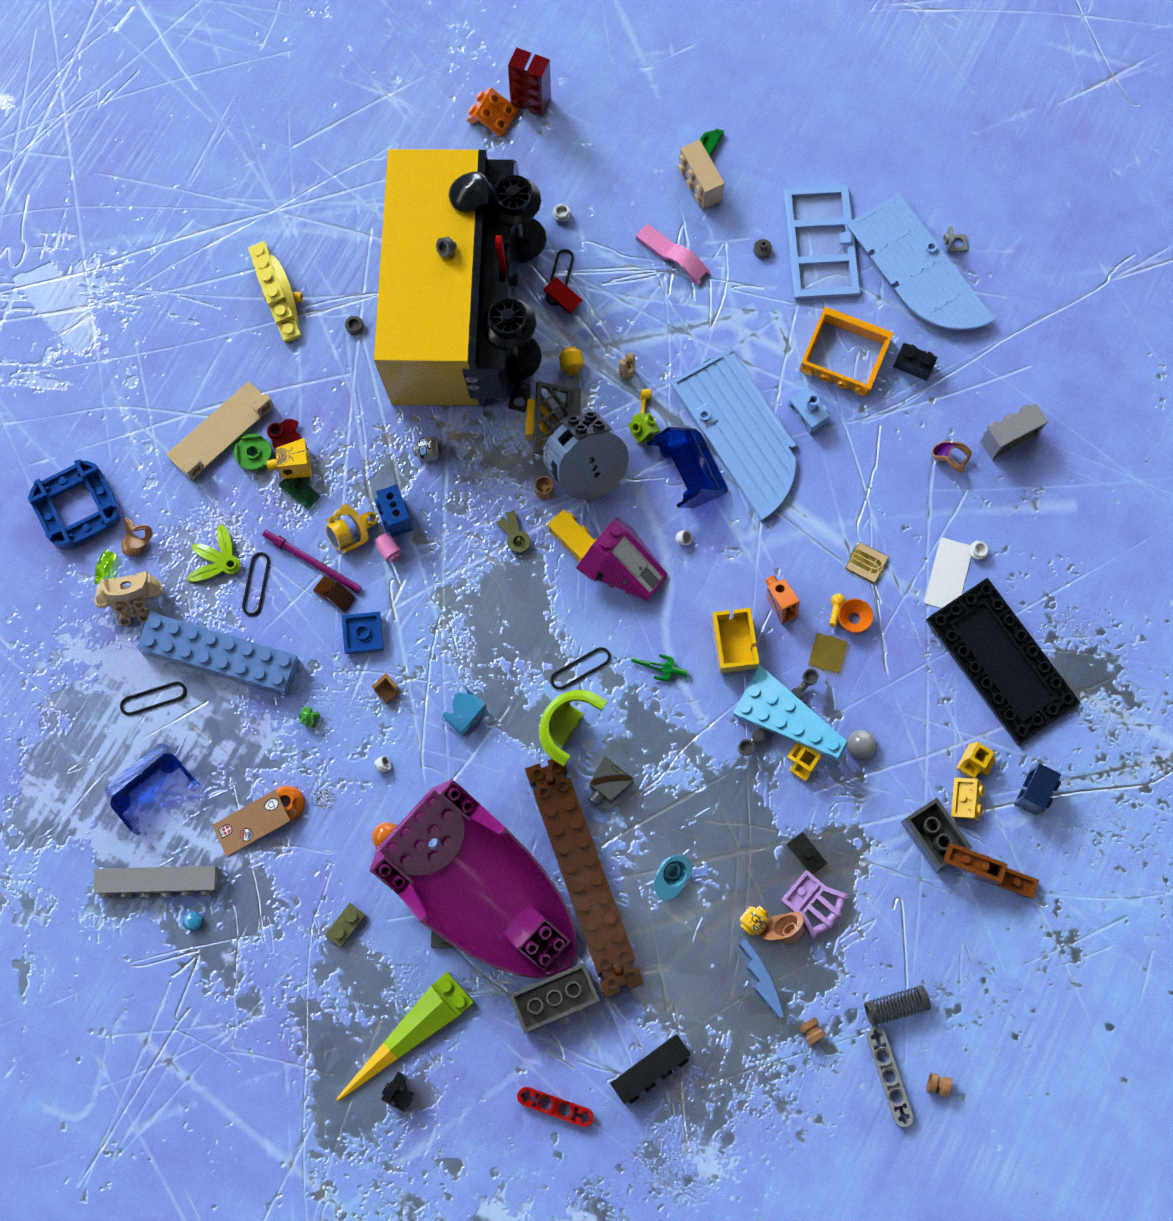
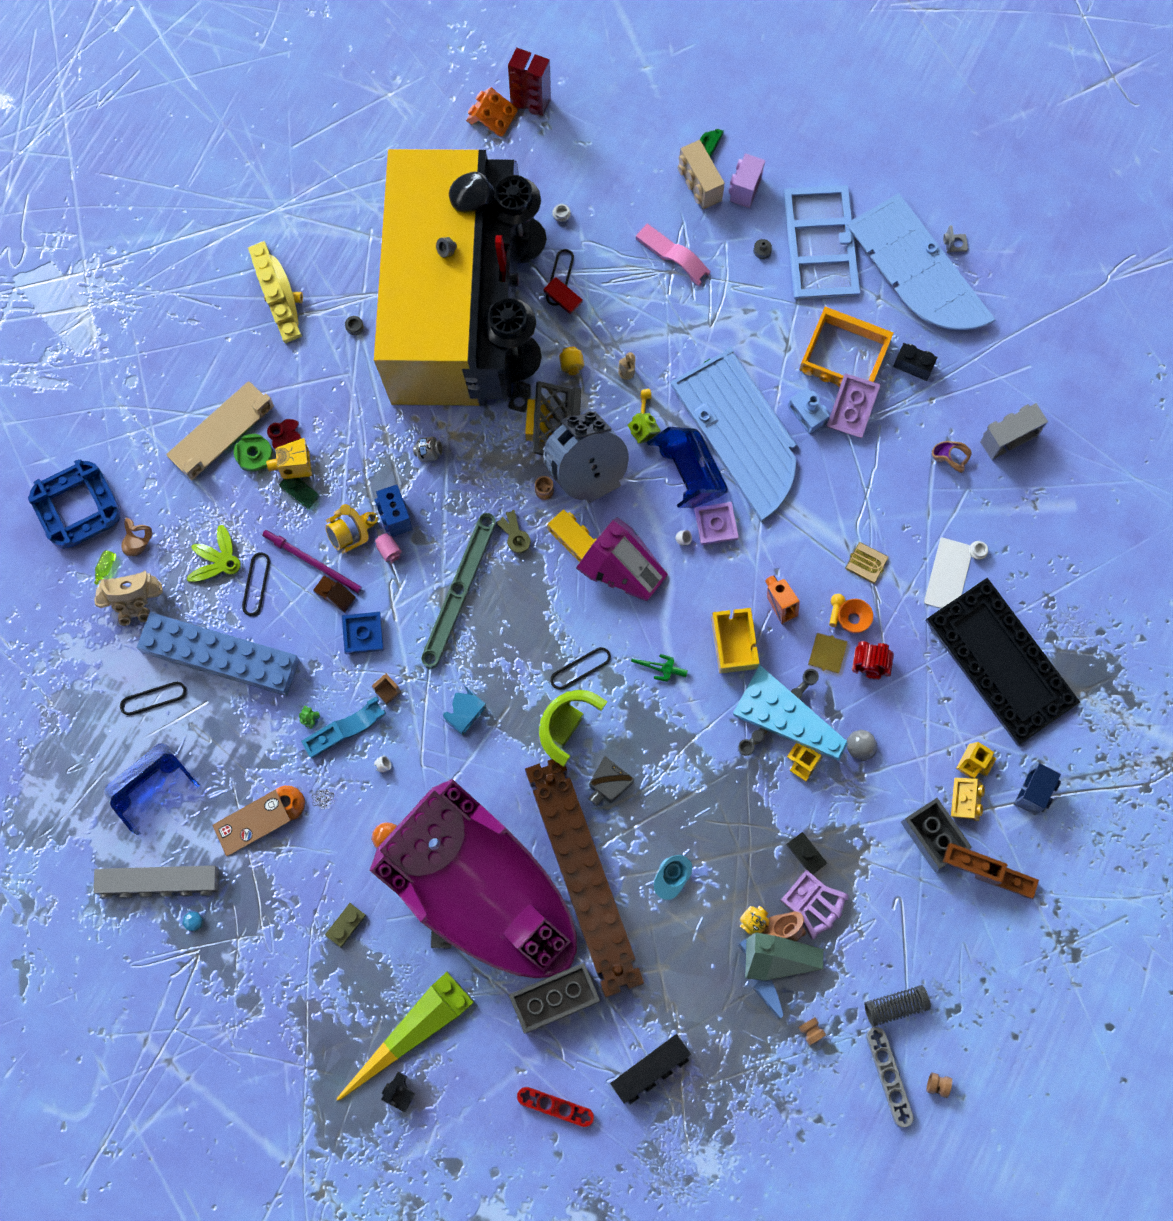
none -> dark azure piece [301,696,386,758]
none -> sand green beam [421,513,496,669]
none -> lavender plate [694,502,739,545]
none -> lavender piece [728,153,765,208]
none -> sand green wedge [745,932,824,981]
none -> lavender plate [827,373,881,438]
none -> red brick [852,641,894,680]

